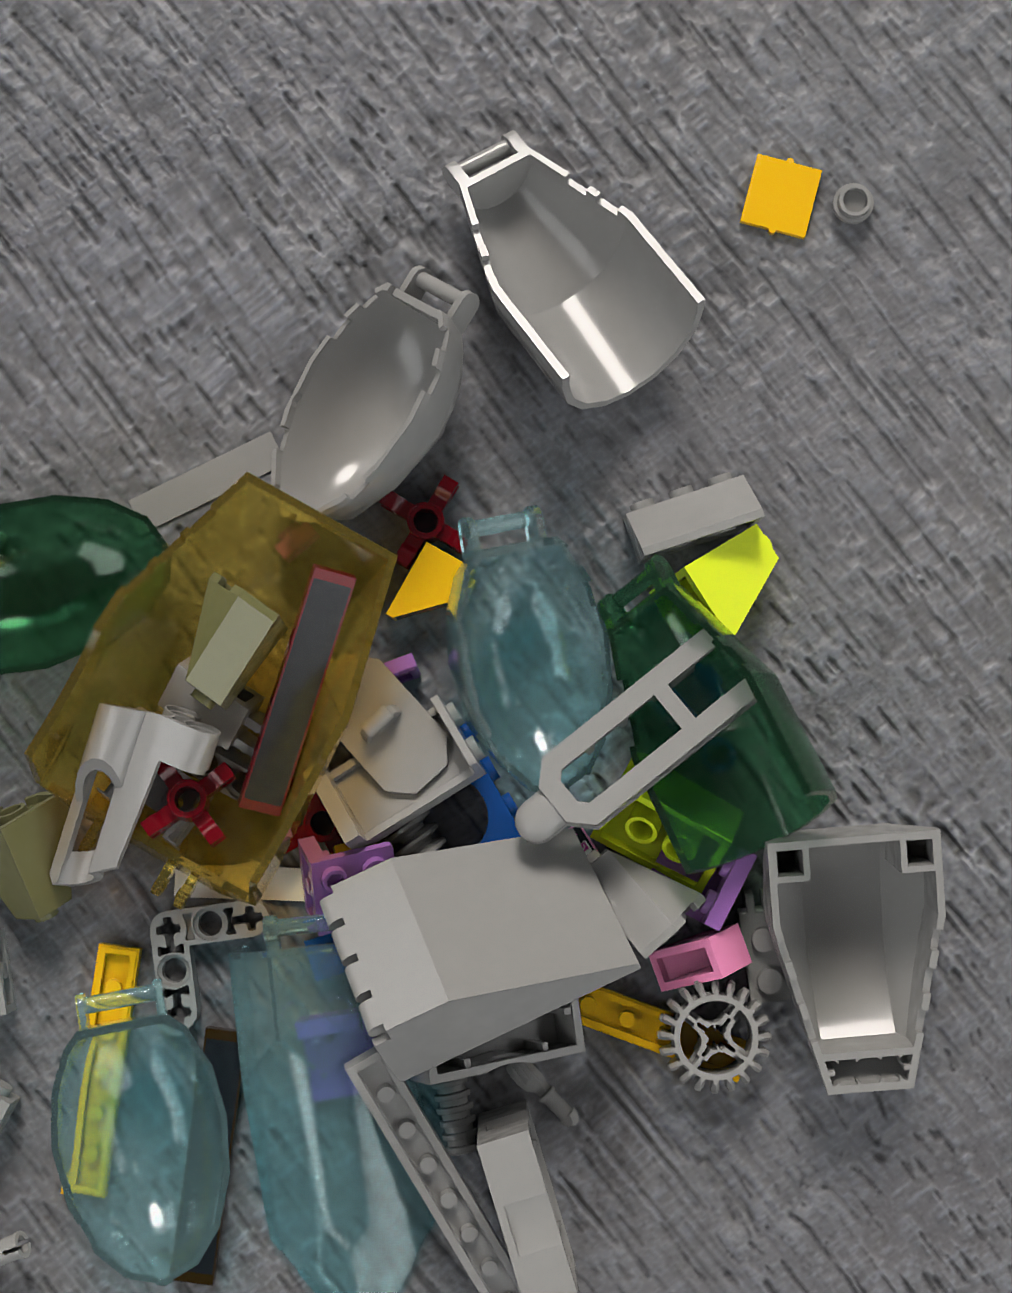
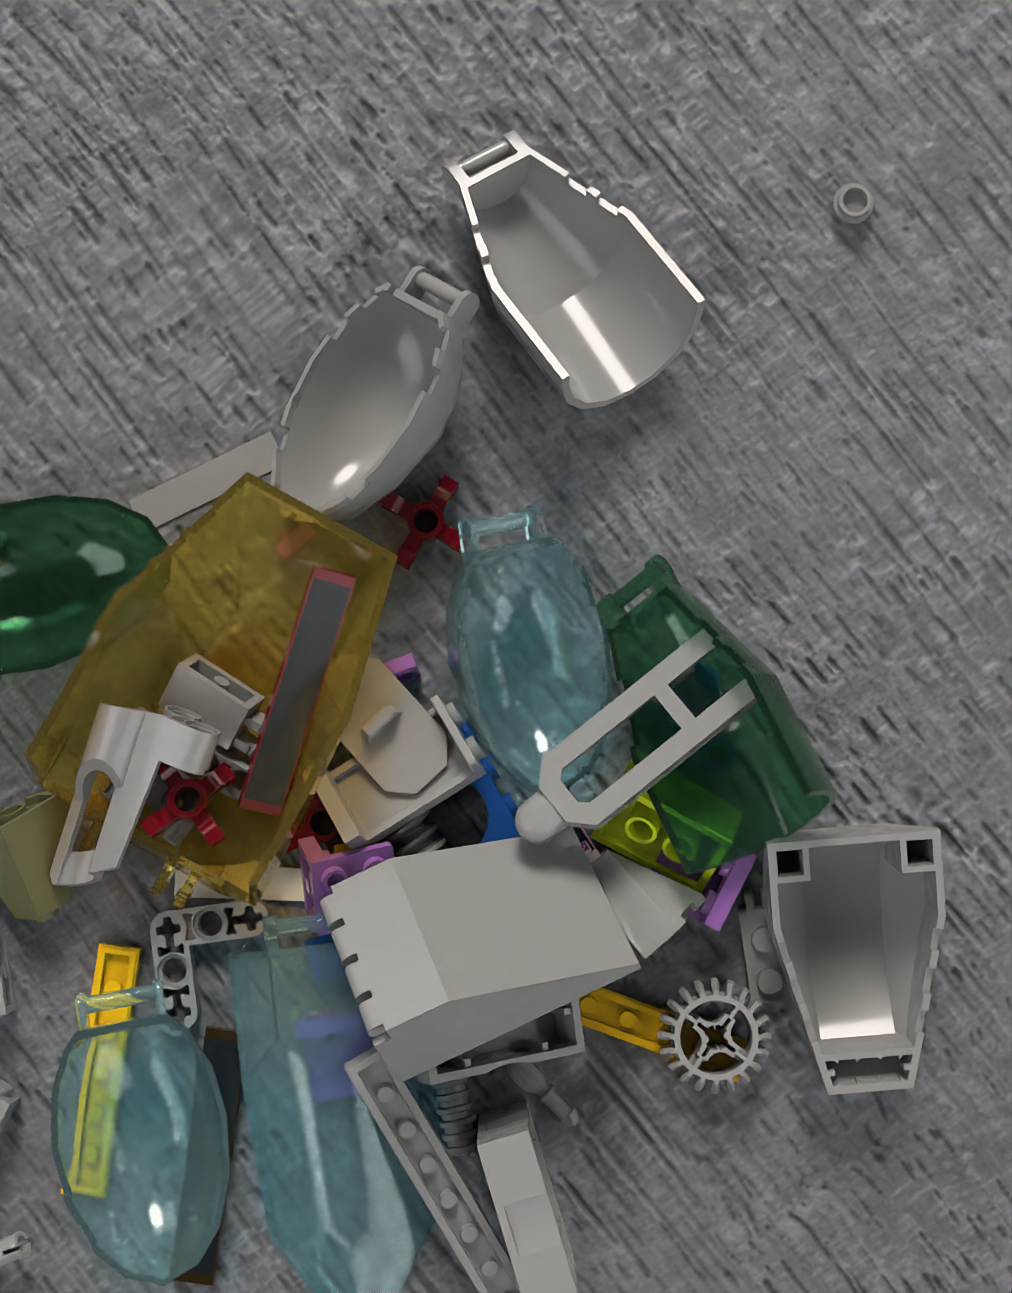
olive slope [186,572,288,710] -> none
yellow slope [386,542,473,621] -> none
light grey slope [623,472,765,565] -> none
neon yellow slope [649,523,779,642] -> none
bright pink slope [649,923,752,992] -> none
yellow piece [739,154,822,240] -> none

